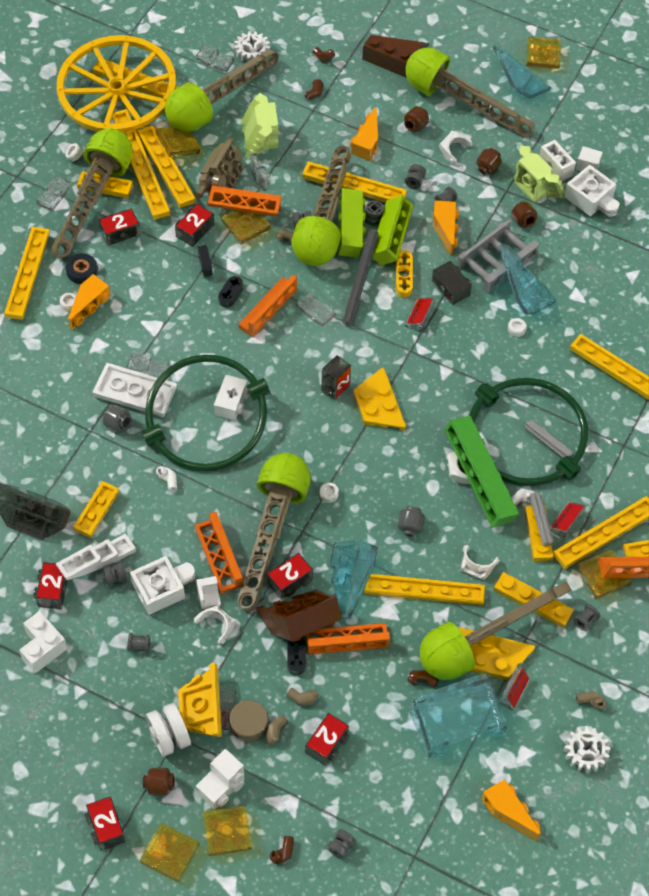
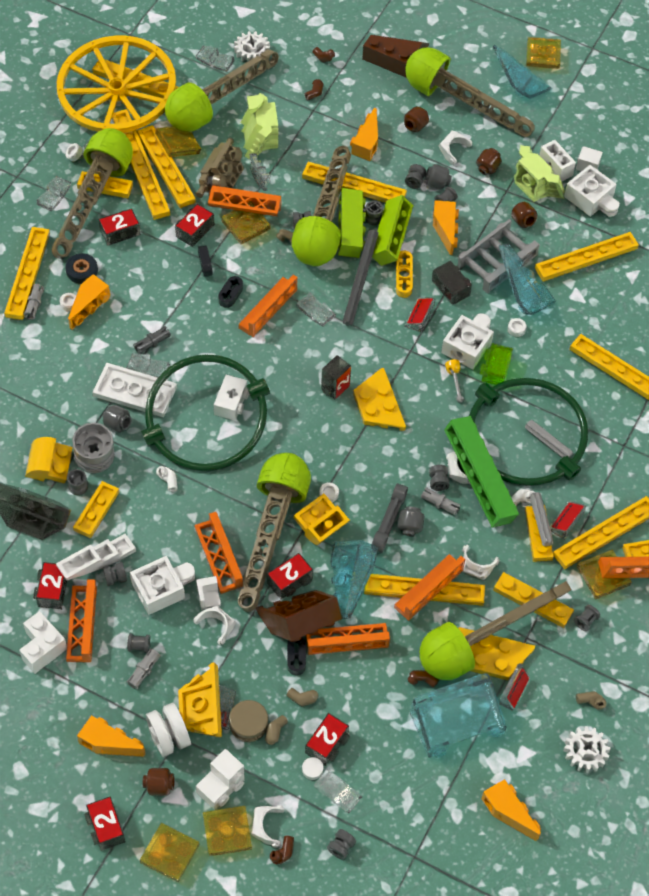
none -> light grey pin [23,284,44,320]
none -> yellow brick [25,437,73,483]
none -> orange fence [66,579,97,662]
none -> dark grey wheel [67,469,88,495]
none -> light grey wheel [72,422,114,473]
none -> light orange slope [77,715,145,757]
none -> light grey pin [126,648,161,690]
none -> dark grey pin [133,326,171,354]
none -> yellowish green tile [247,95,264,114]
none -> white helmet [251,805,284,848]
none -> yellow brick [293,493,350,545]
none -> white tile [302,757,323,780]
none -> clear slope [314,769,362,814]
none -> dark grey piece [371,483,408,553]
none -> orange fence [394,554,466,621]
none -> light grey pin [421,487,461,516]
none -> dark grey head [425,164,452,189]
none -> dark grey wheel [429,465,450,491]
none -> white brick [441,314,494,369]
none -> hinge [445,359,464,403]
none -> clear neon green brick [479,343,513,385]
none -> yellow plate [535,232,639,282]

